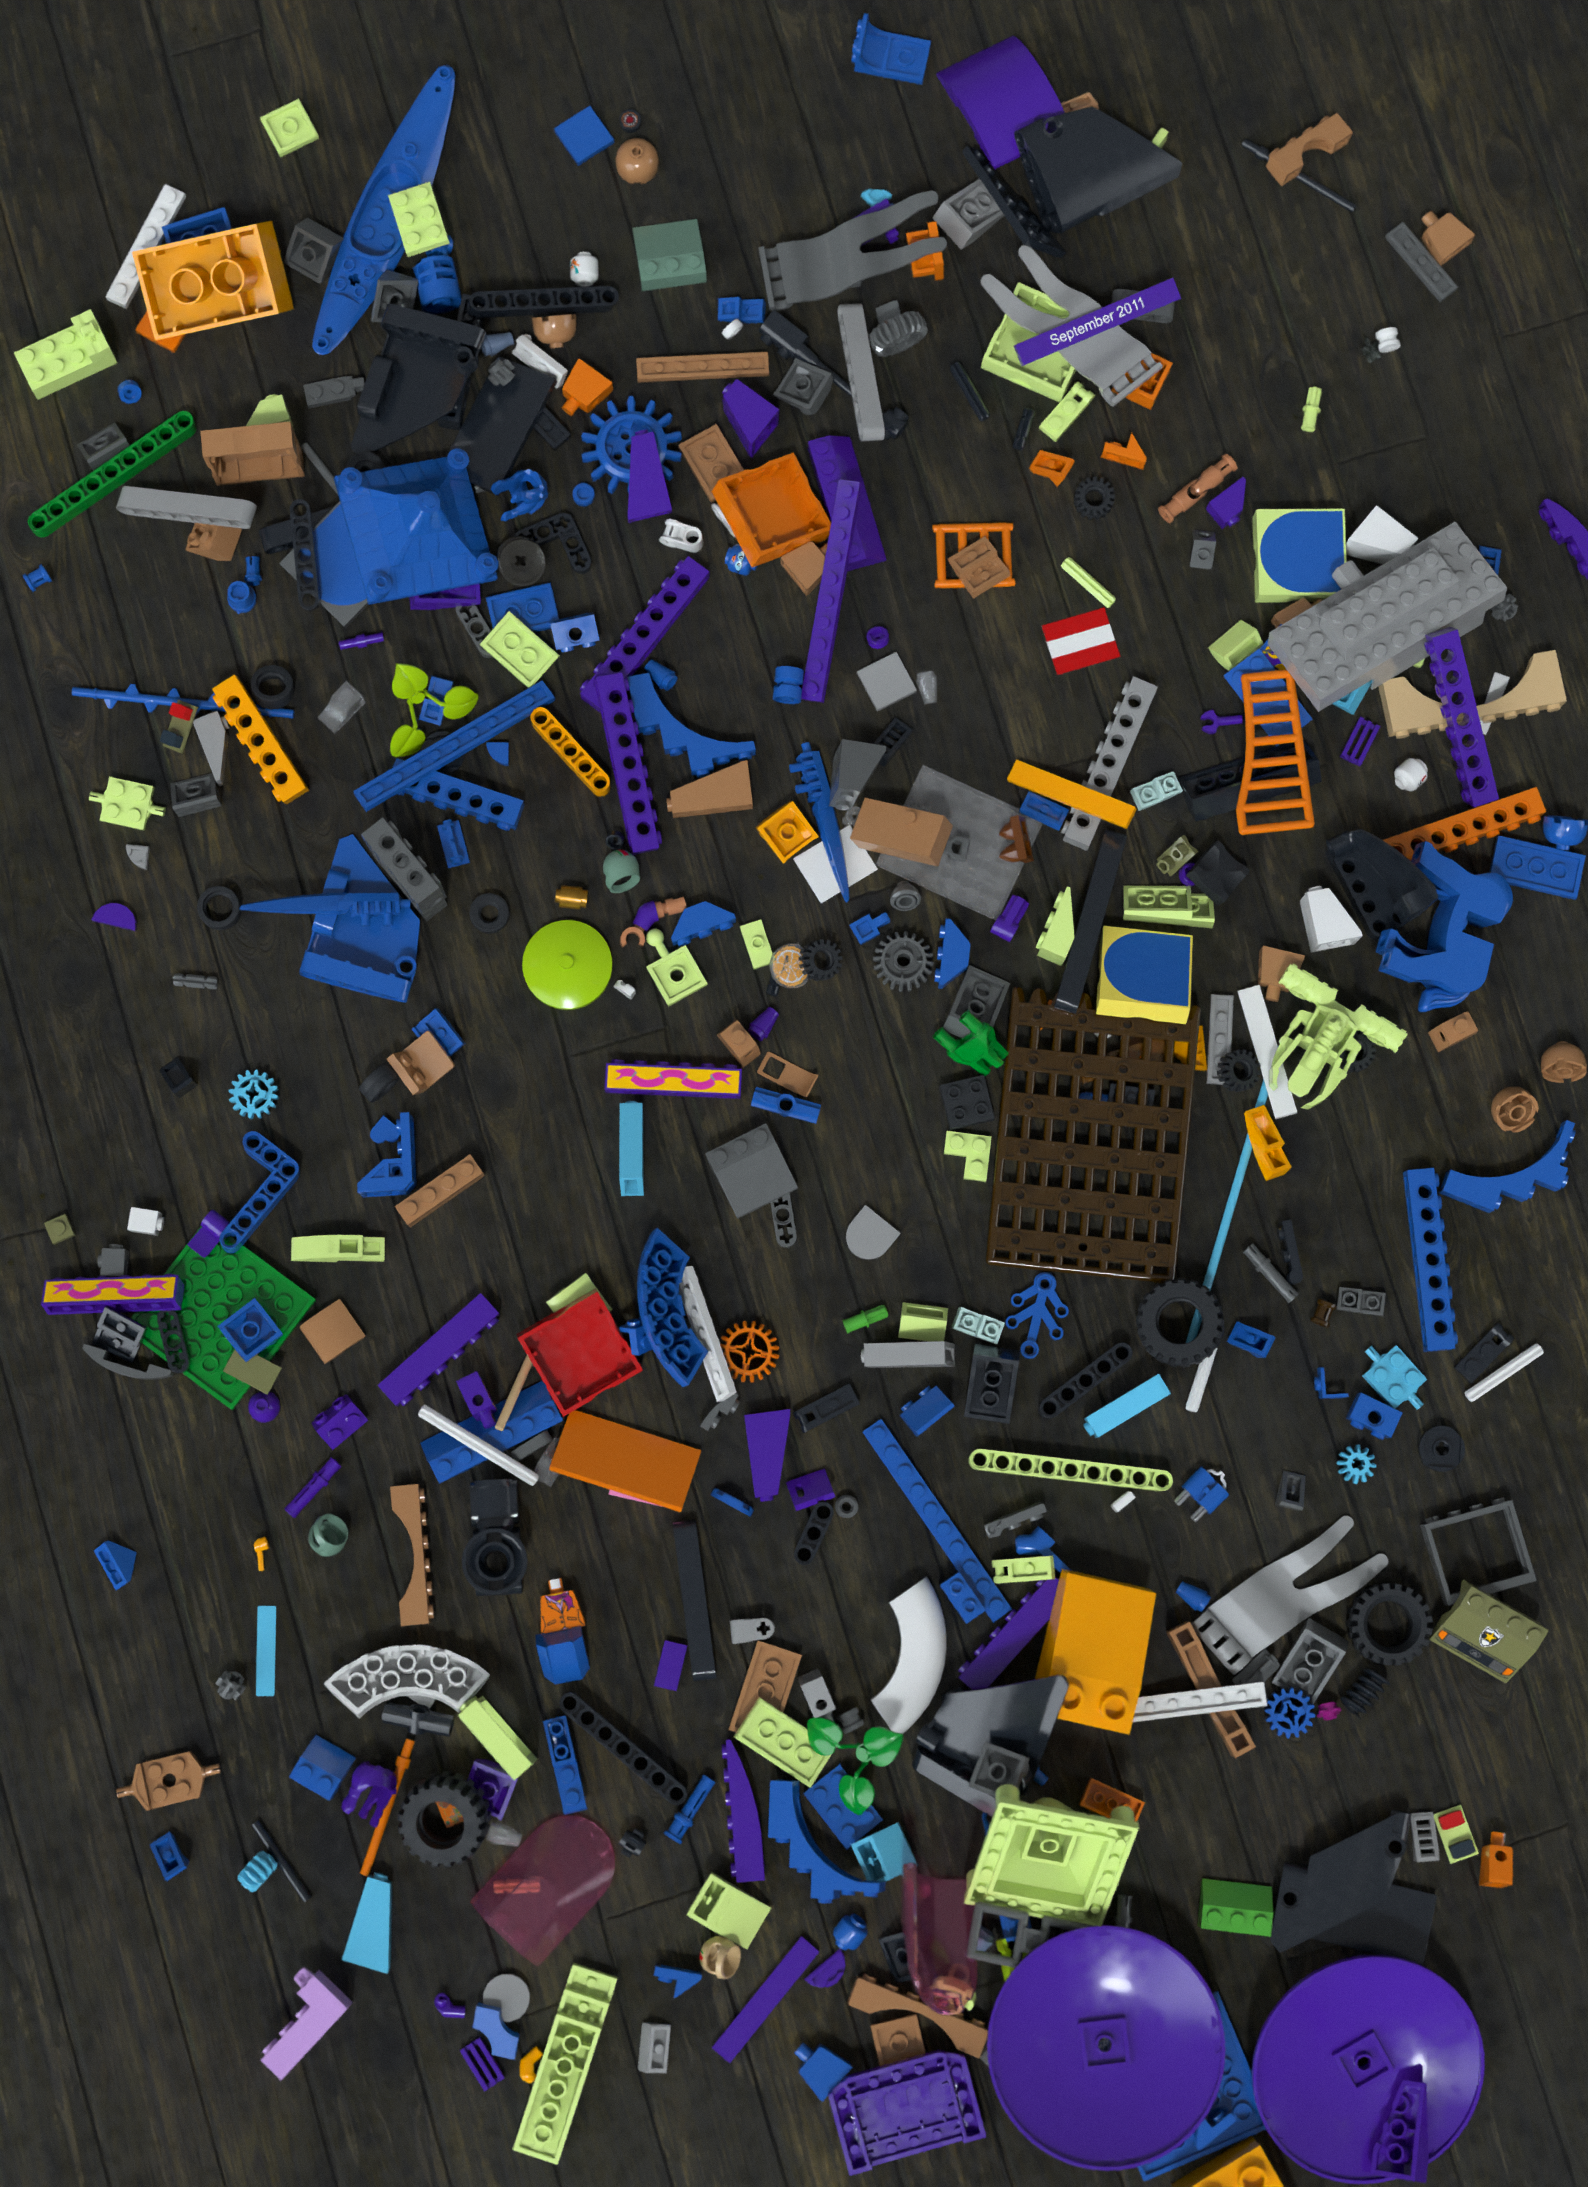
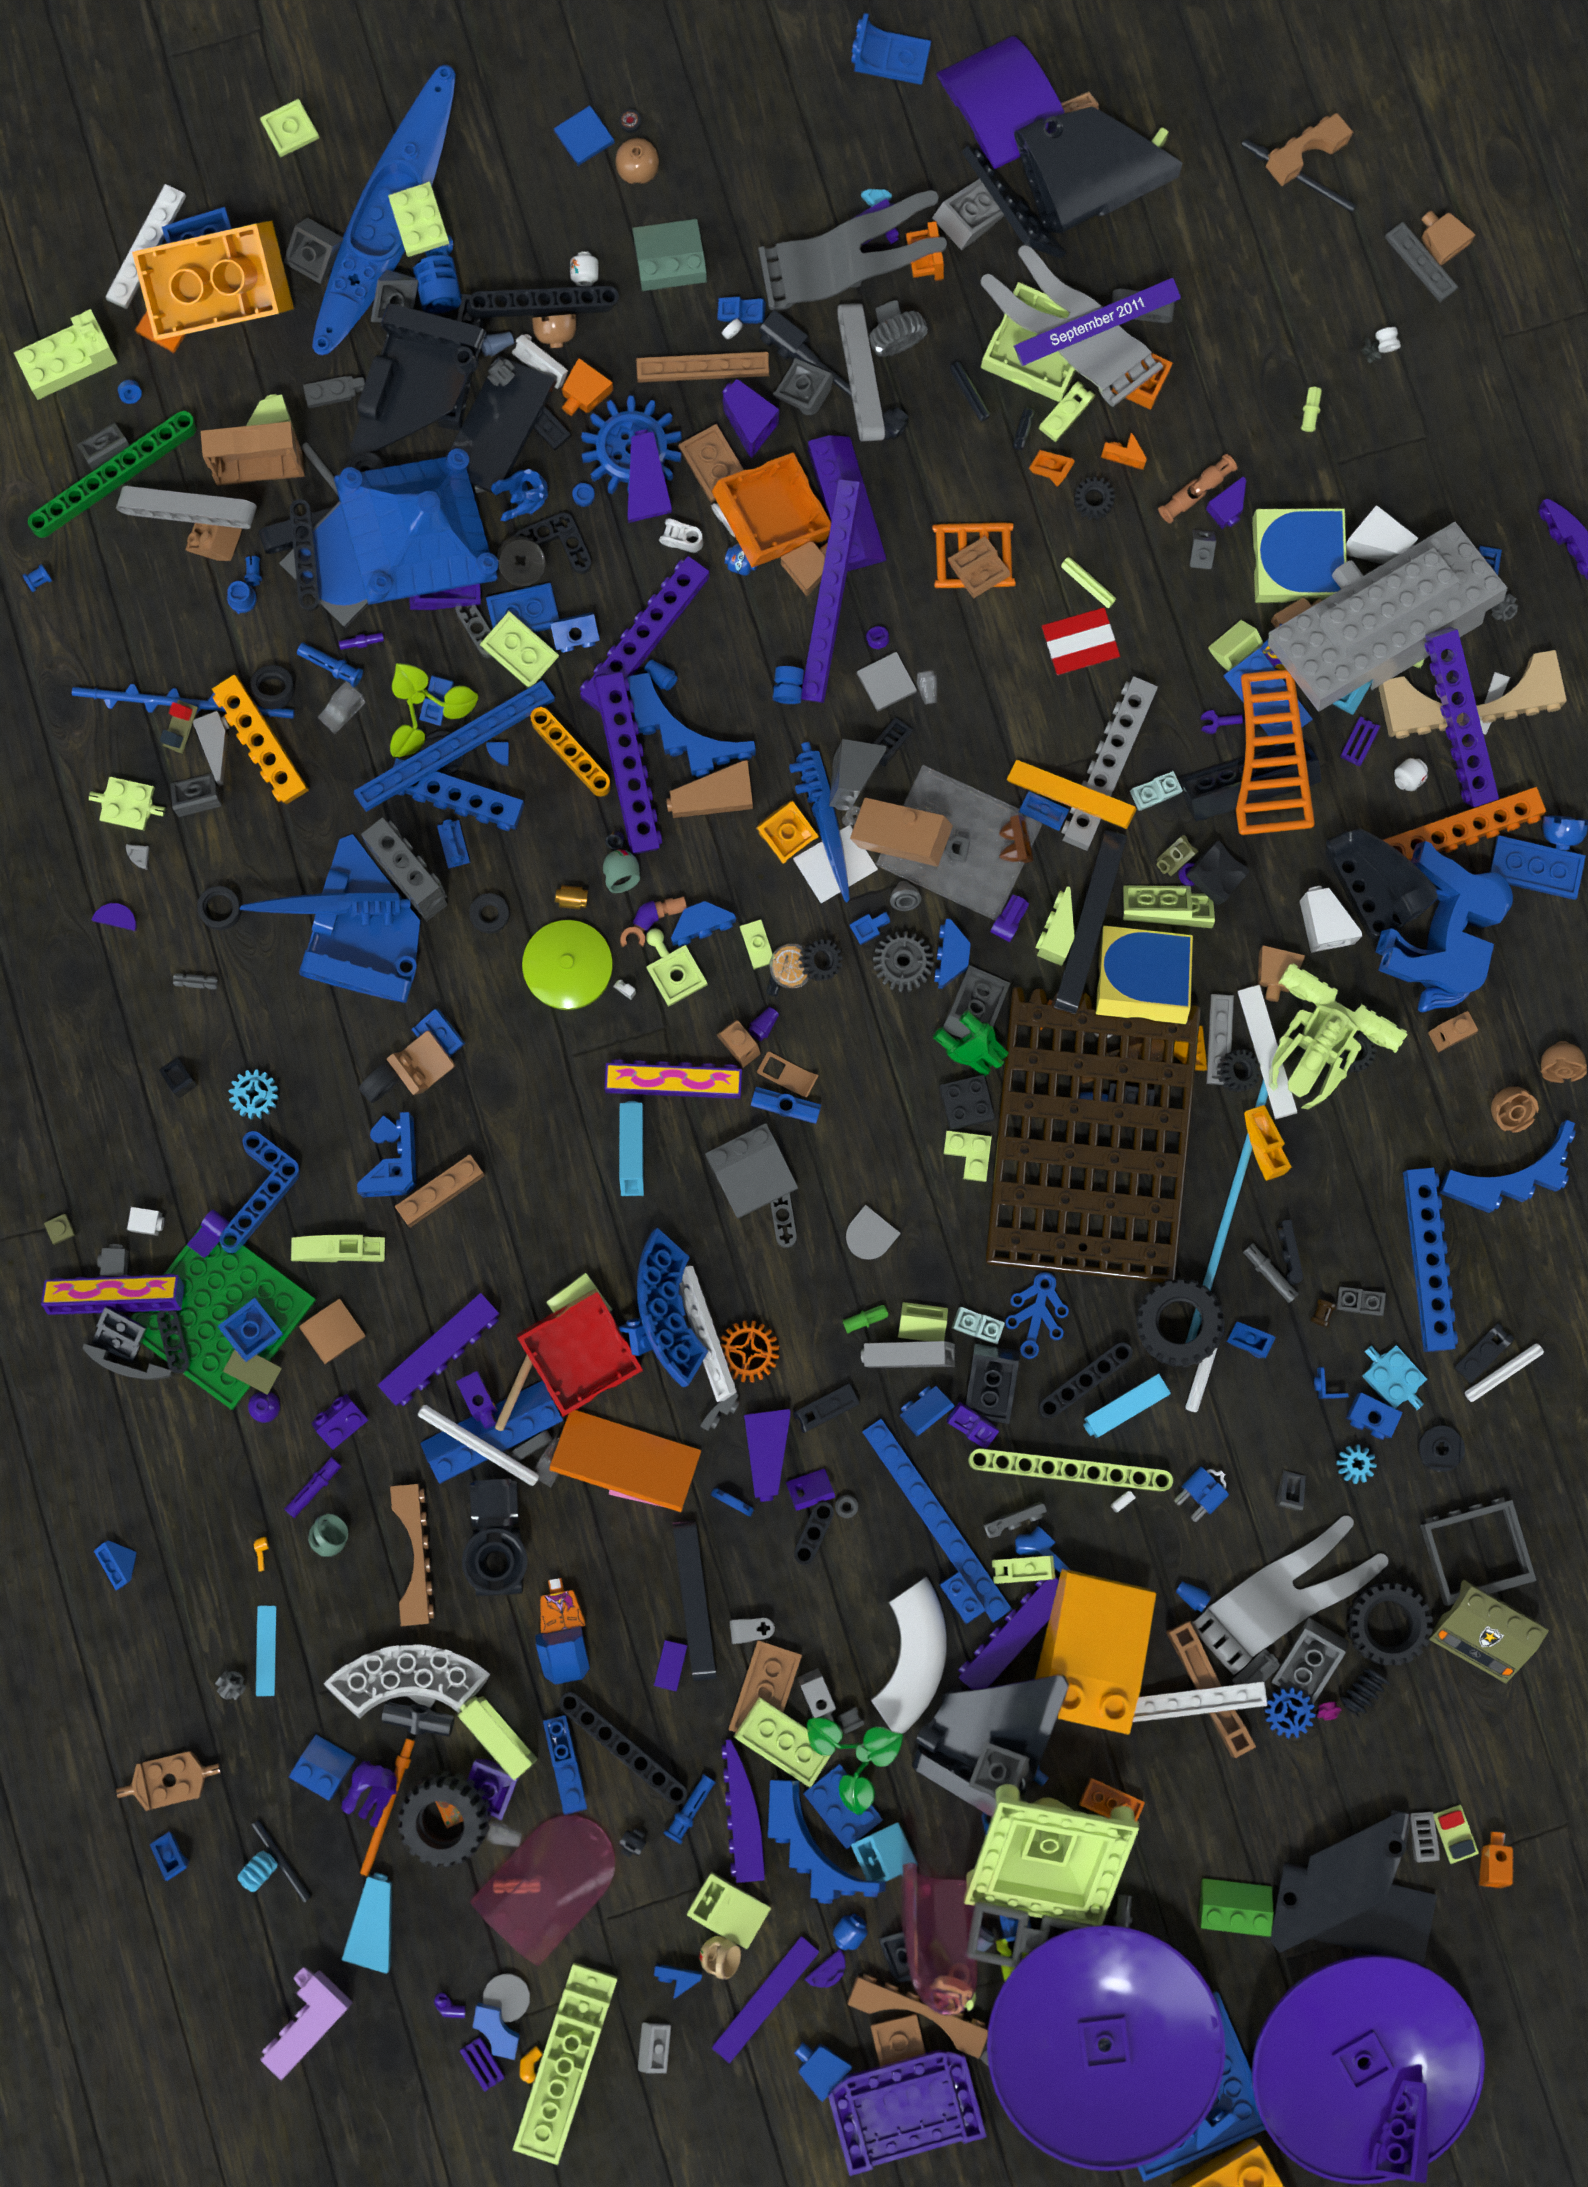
none -> blue pin [297,642,363,687]
none -> dark purple slope [946,1402,999,1449]

